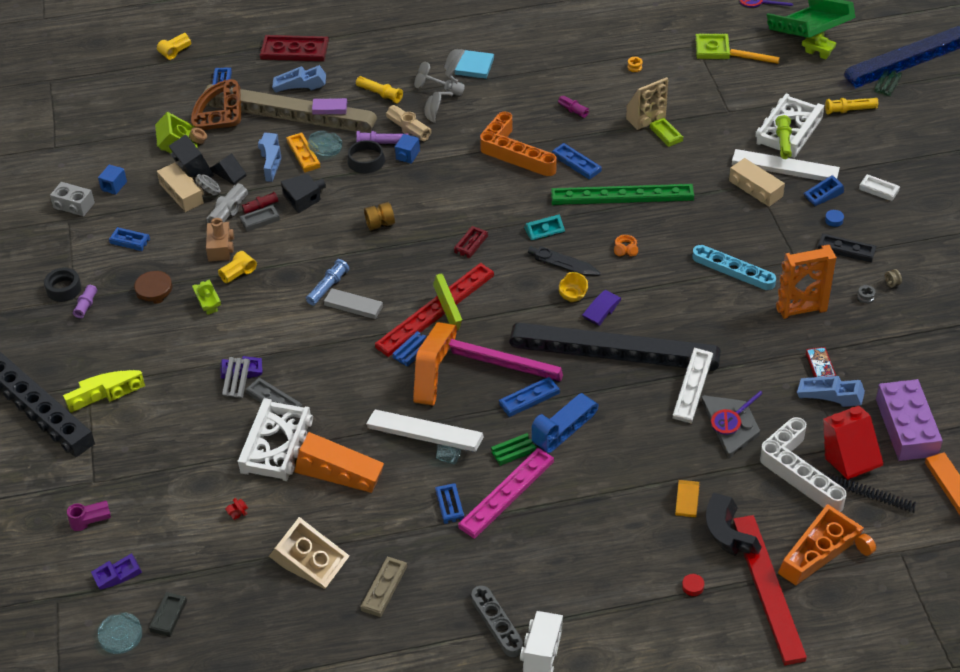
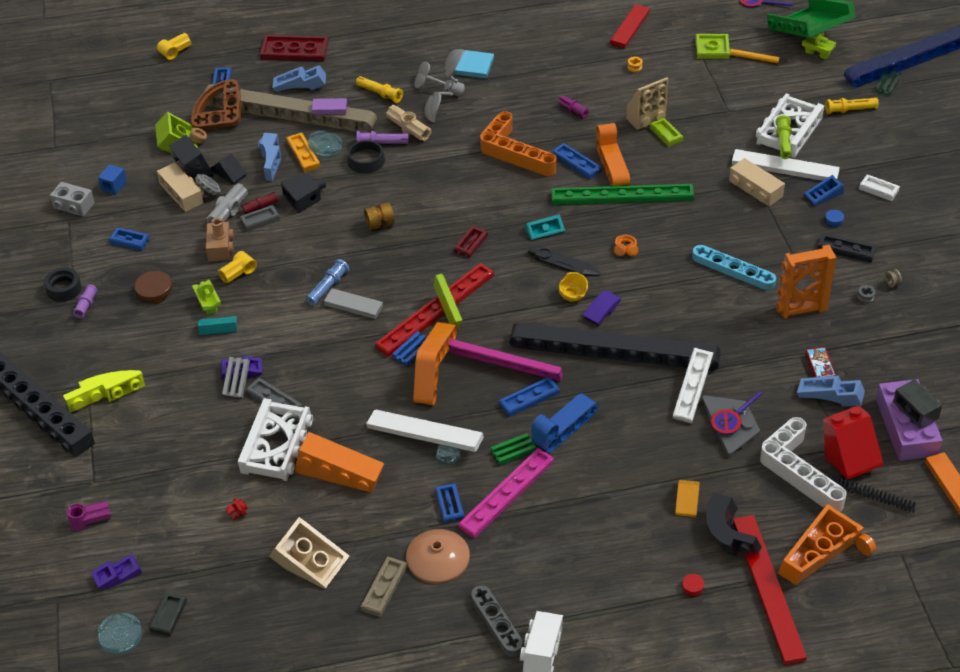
blue brick [395,134,420,164] -> none
none -> teal slope [198,316,237,335]
none -> nougat dish [406,529,470,584]
none -> orange beam [596,123,630,186]
none -> red tile [610,4,650,48]
none -> pearl dark grey brick [893,379,942,428]

